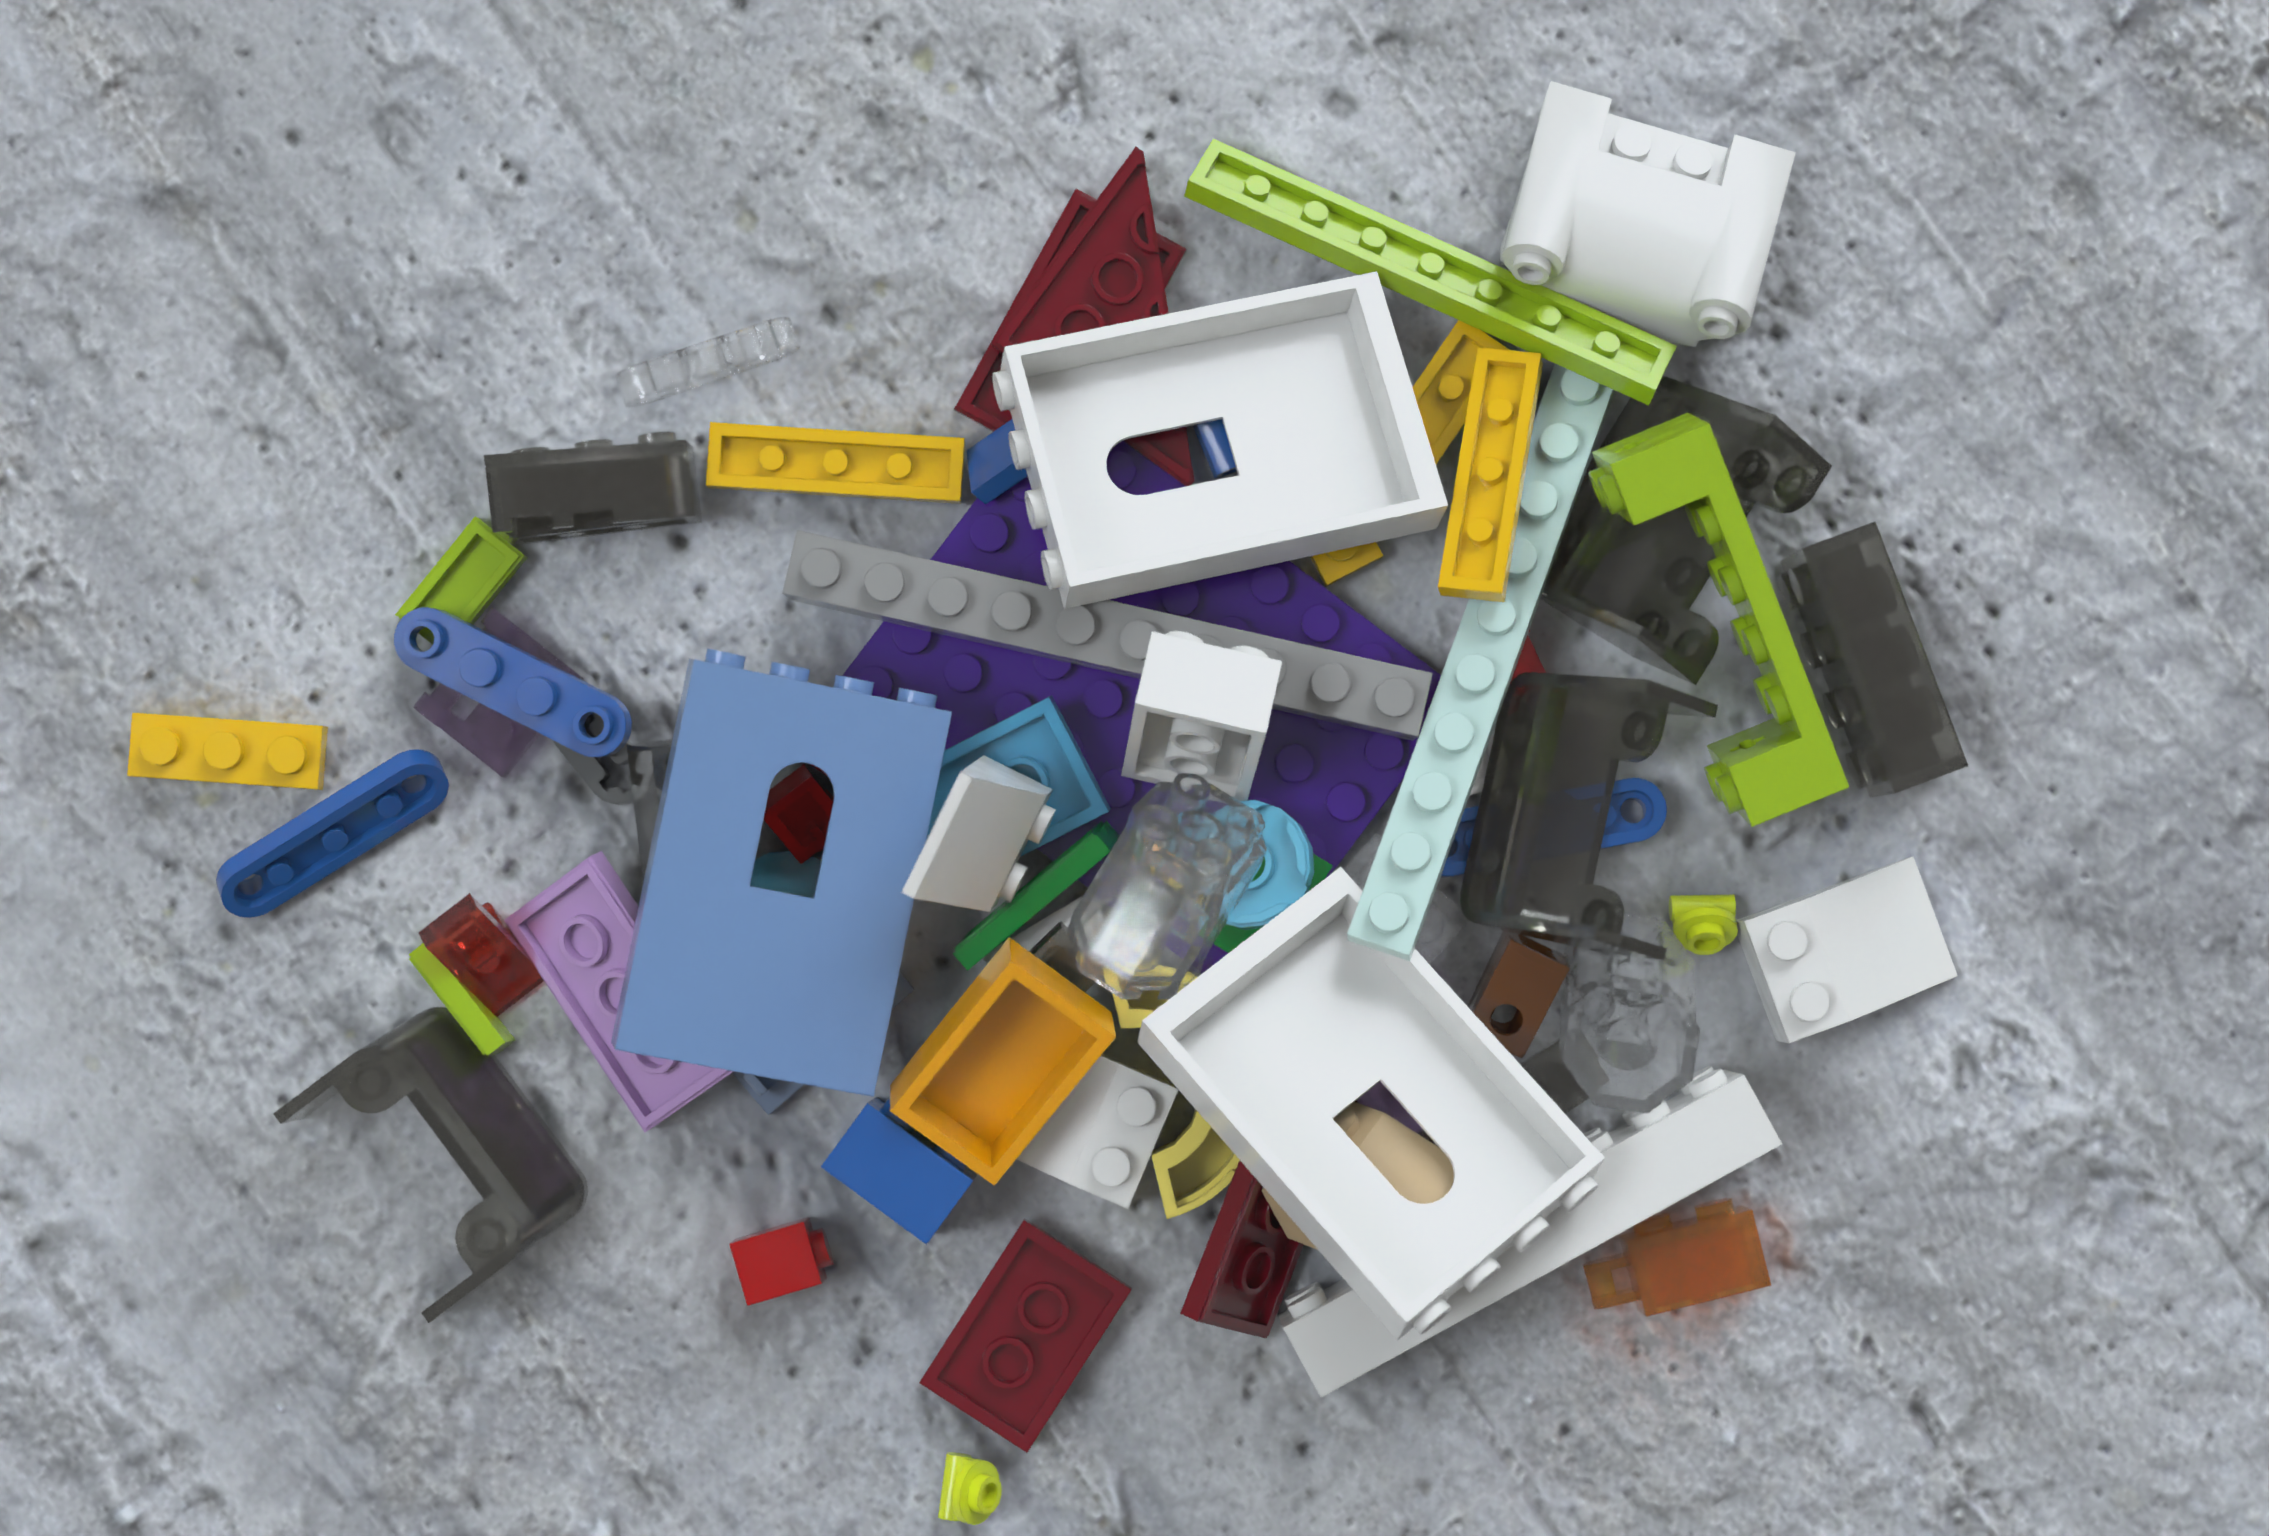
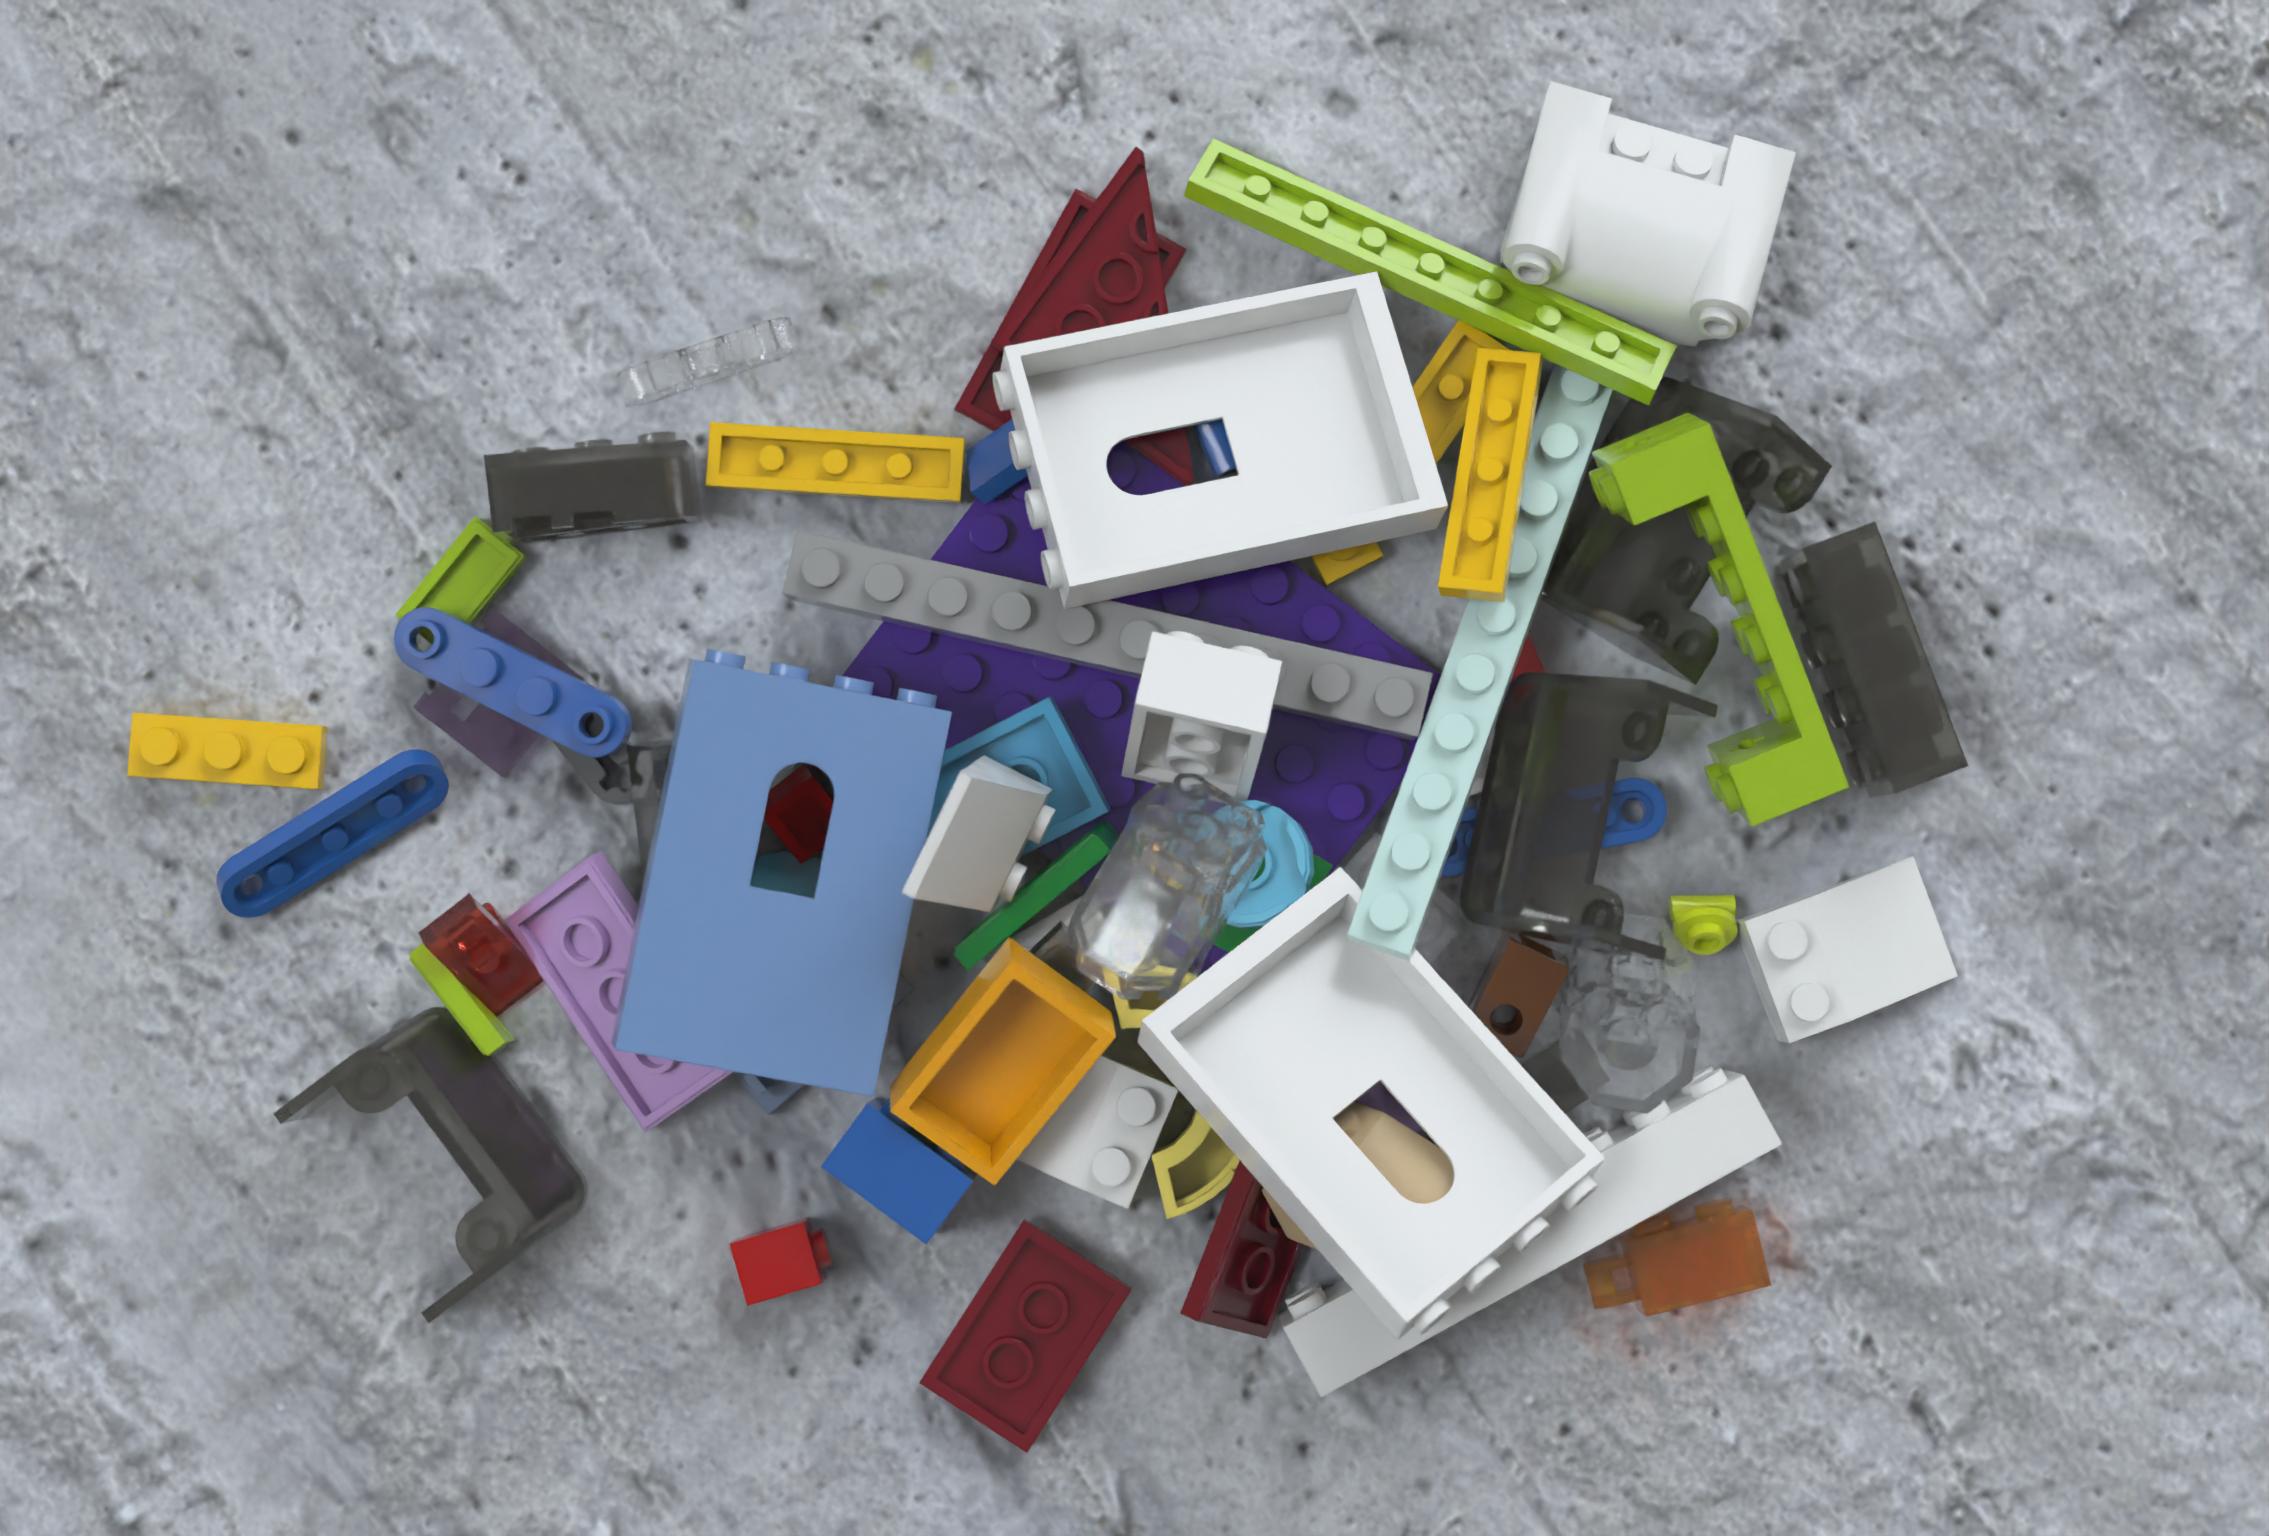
neon yellow plate [938,1452,1002,1525] -> none

